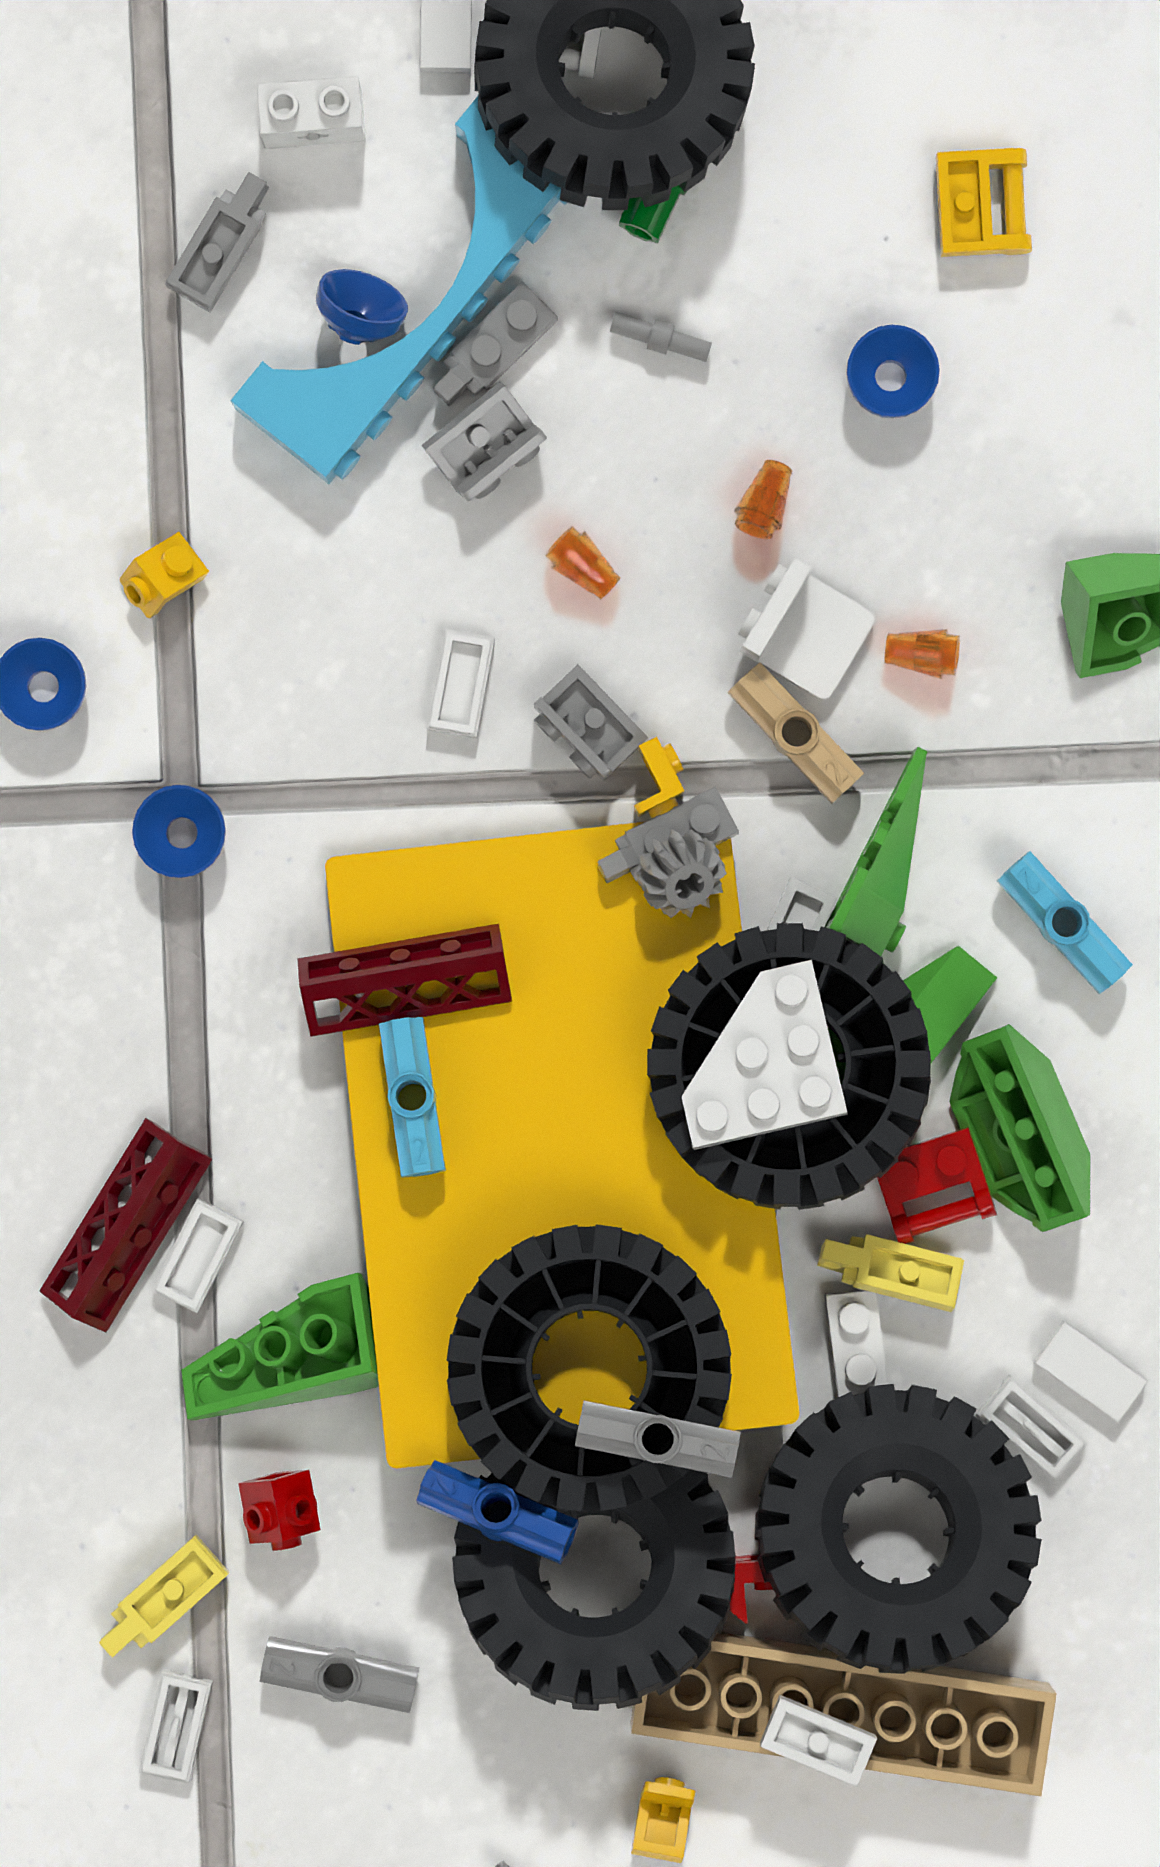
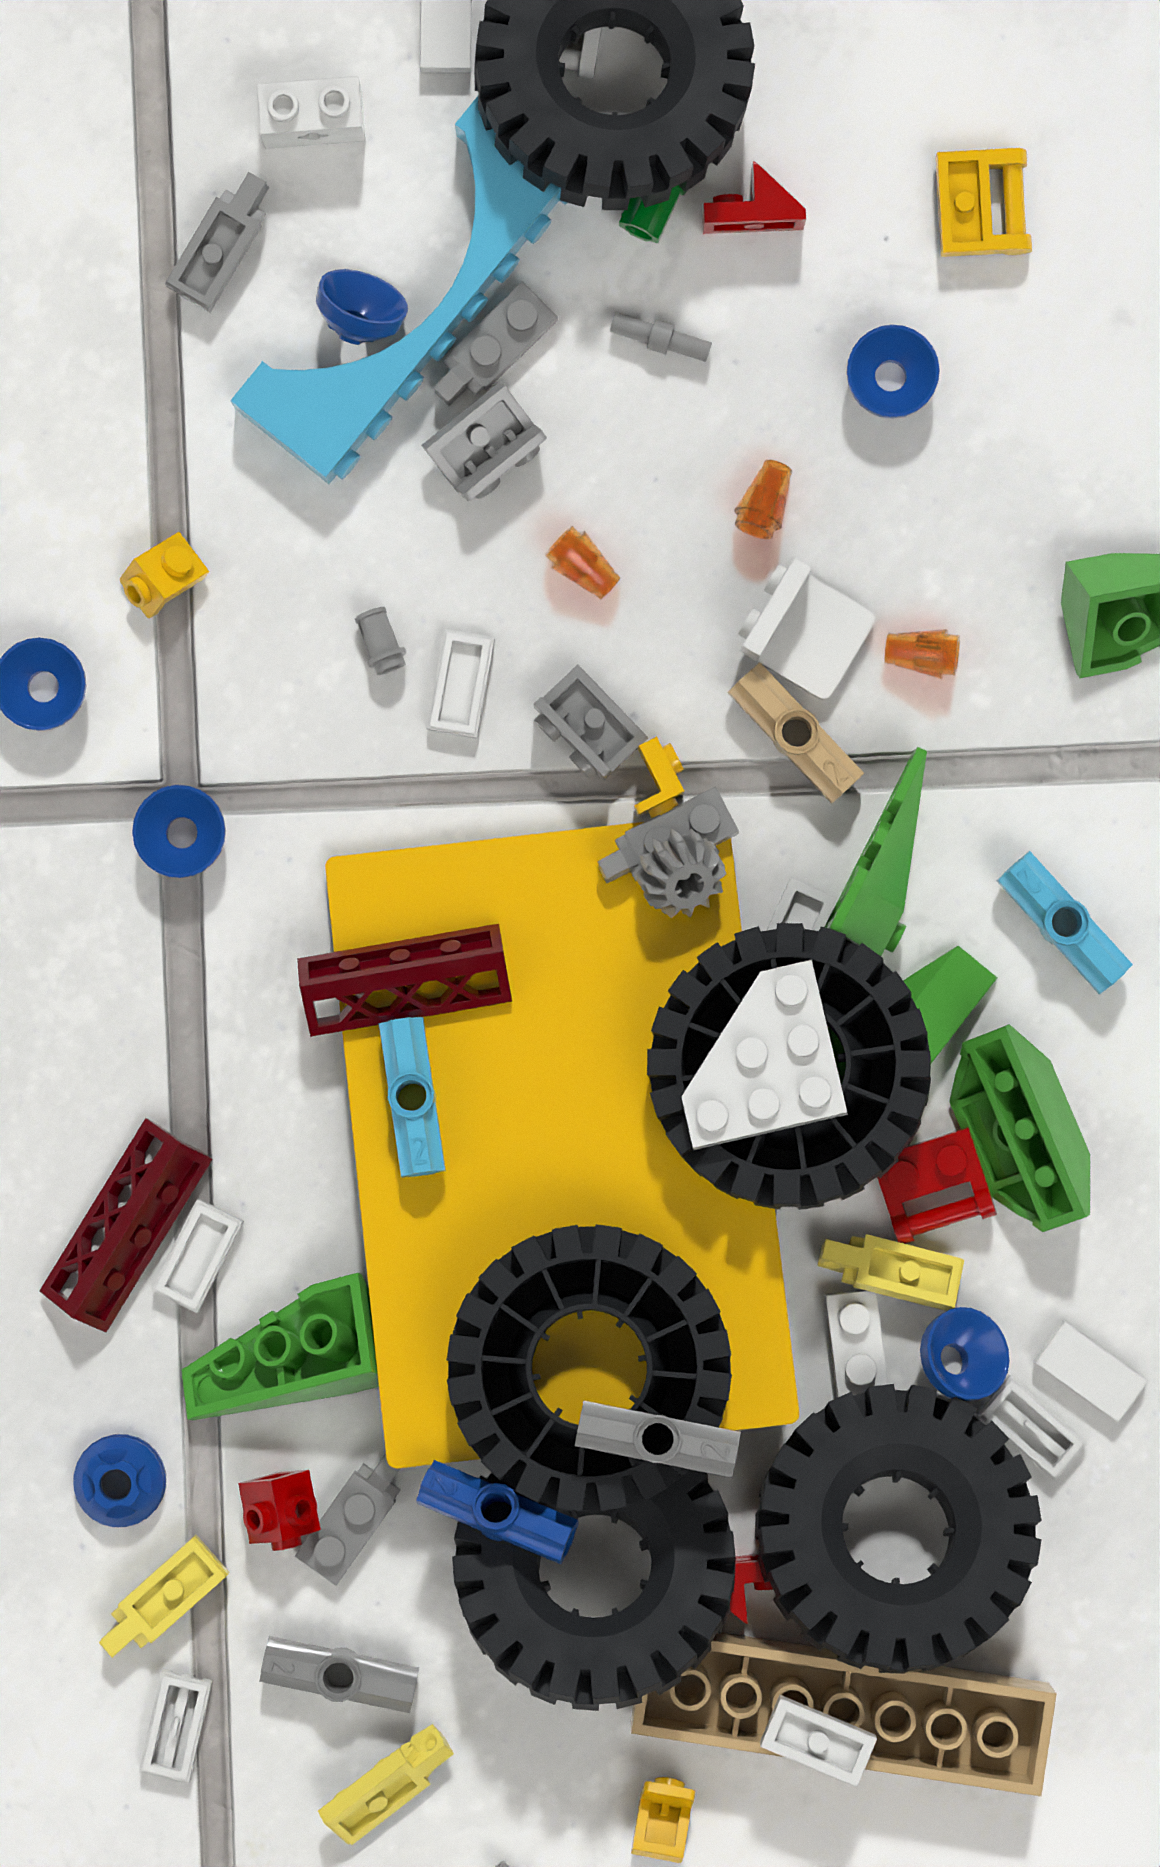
none -> blue piece [73,1434,166,1527]
none -> light grey hinge [295,1453,401,1586]
none -> light yellow hinge [318,1724,454,1845]
none -> light grey pin [355,607,407,675]
none -> red slope [702,161,806,234]
none -> blue piece [920,1307,1010,1401]

